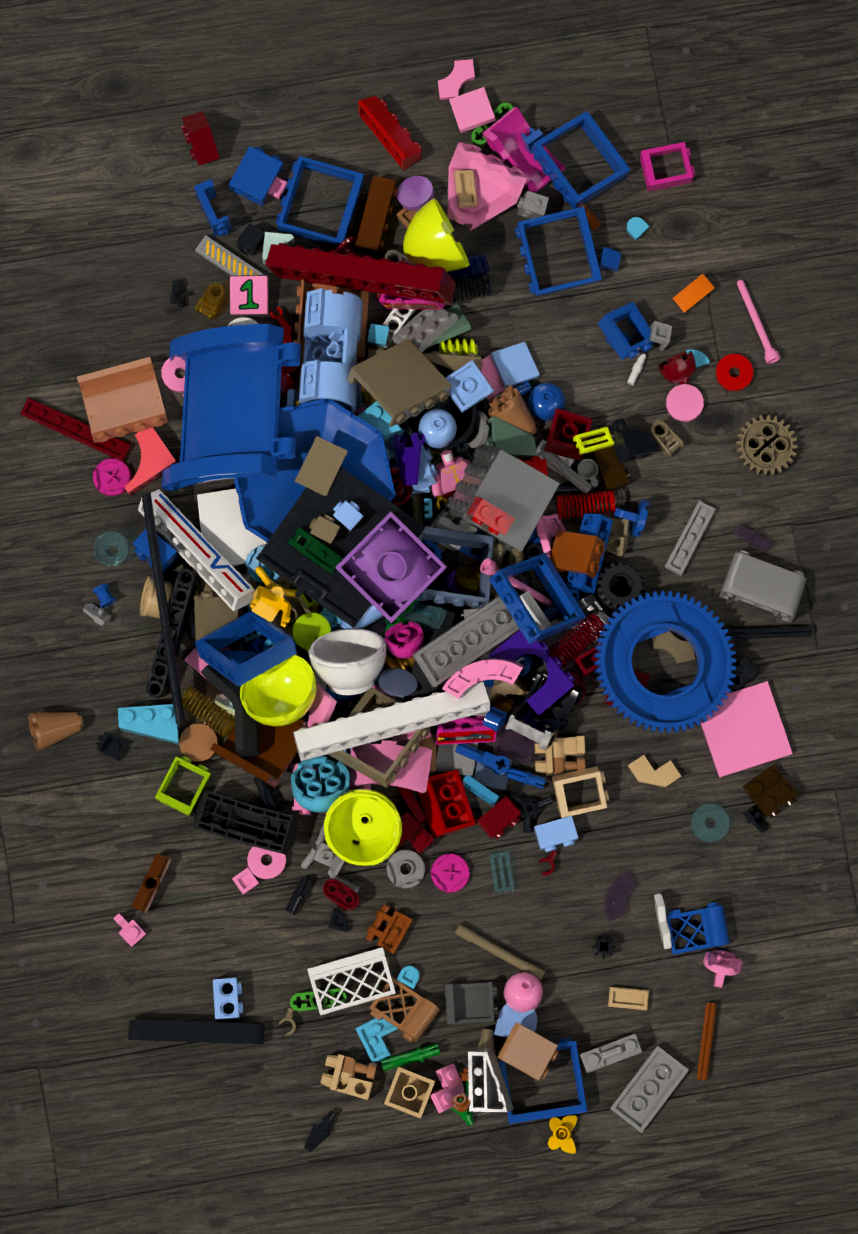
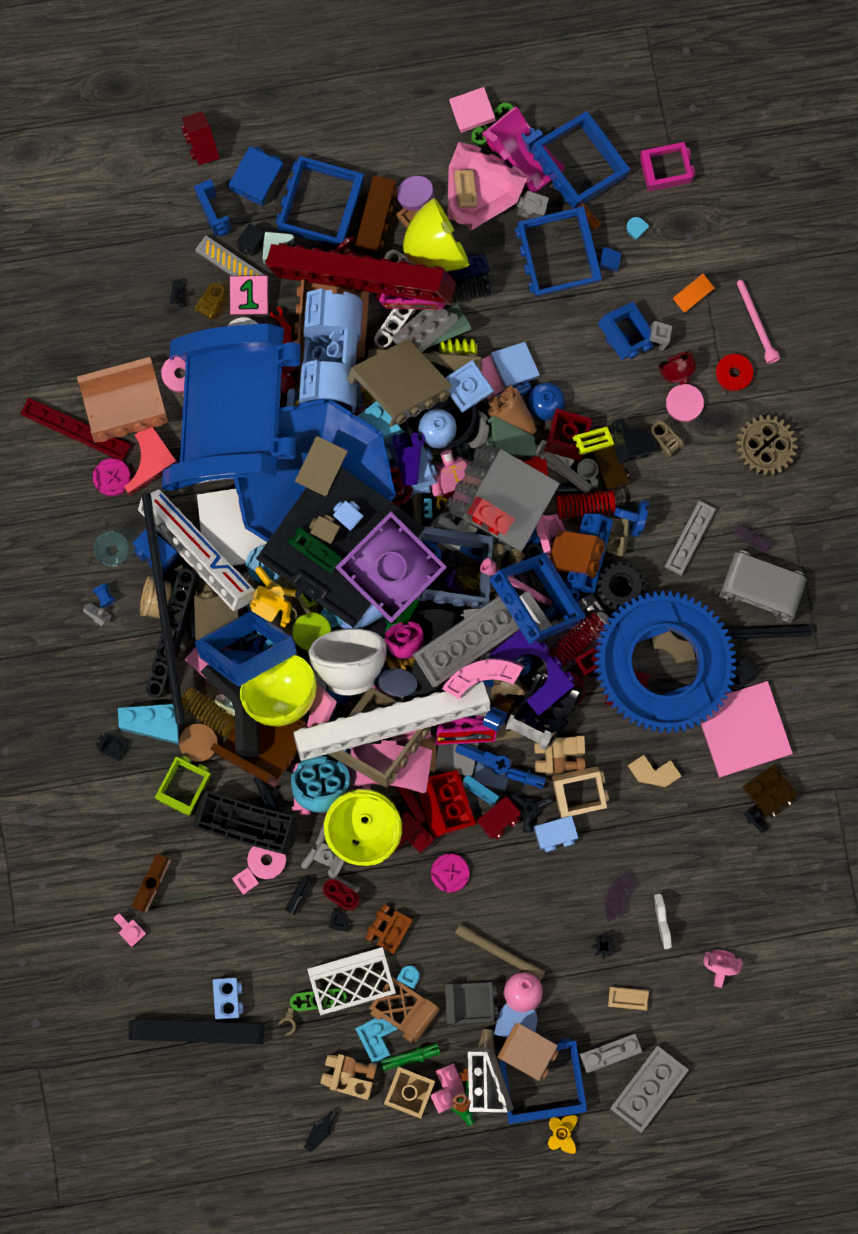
medium nougat cone [28,712,84,751] -> none
bright pink tile [268,177,287,200] -> none
red slope [358,95,422,171] -> none
medium azure tile [367,324,389,346] -> none
light grey tile [387,850,425,889] -> none
clear light blue panel [400,603,447,629] -> none
bright pink tile [438,59,475,100] -> none
clear light blue tile [489,851,514,893] -> none
clear purple plate [492,724,535,764] -> none
dark red piece [538,850,558,876] -> none
white piece [627,351,646,385] -> none
blue piece [666,902,730,955] -> none
medium azure tile [686,349,710,368] -> none
clear light blue tile [691,804,730,843] -> none
dark orange axle [696,1002,717,1081] -> none

